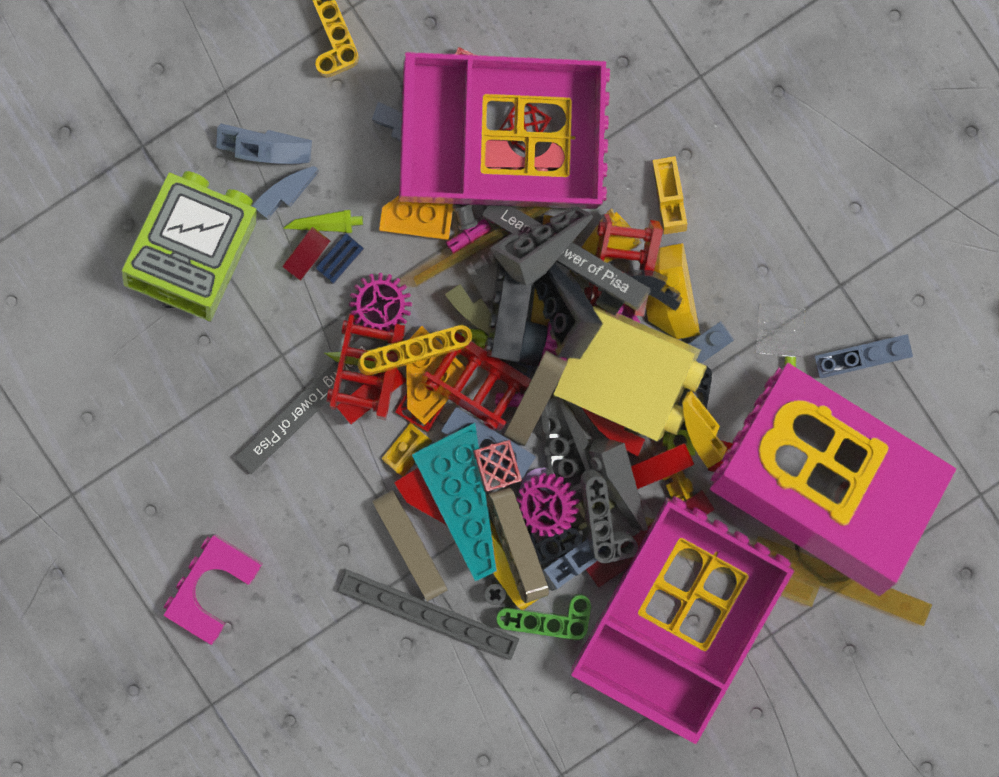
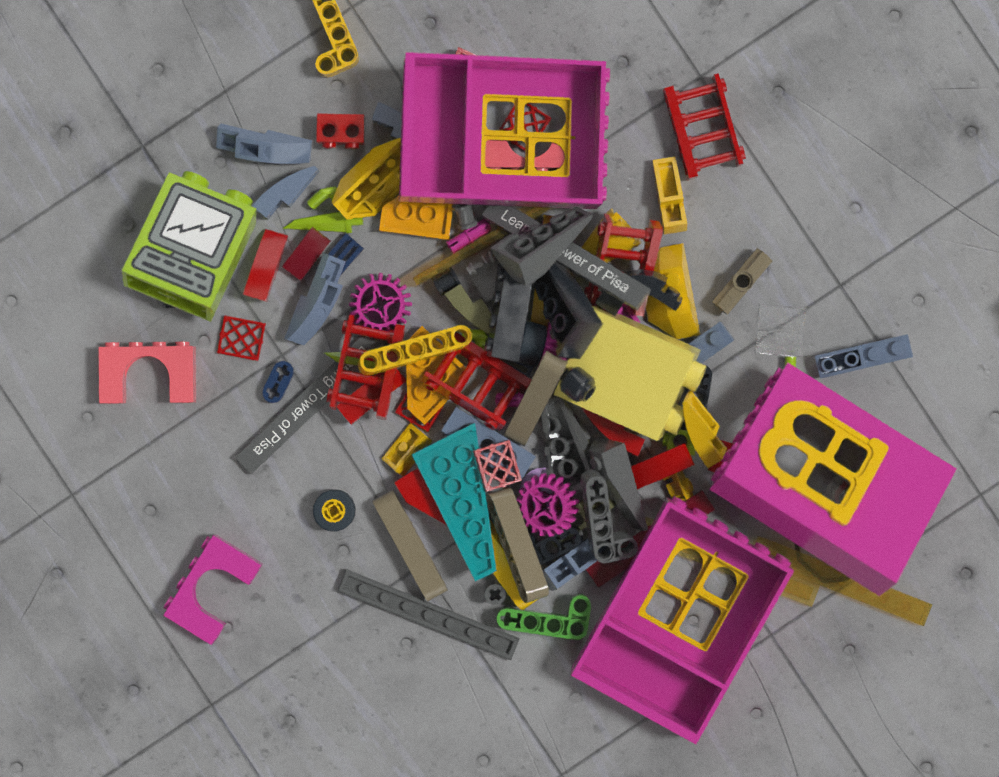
none -> coral arch [99,341,196,404]
none -> red window [217,315,266,361]
none -> red slope [243,229,288,302]
none -> dark blue beam [262,361,294,403]
none -> sand blue slope [284,253,346,345]
none -> lime arm [307,186,337,210]
none -> black wheel [313,489,356,532]
none -> red brick [316,113,365,149]
none -> yellow wedge [331,138,401,220]
none -> black bush [431,267,462,297]
none -> black head [560,367,596,402]
none -> red fence [663,73,746,181]
none -> dark tan piece [712,248,772,315]

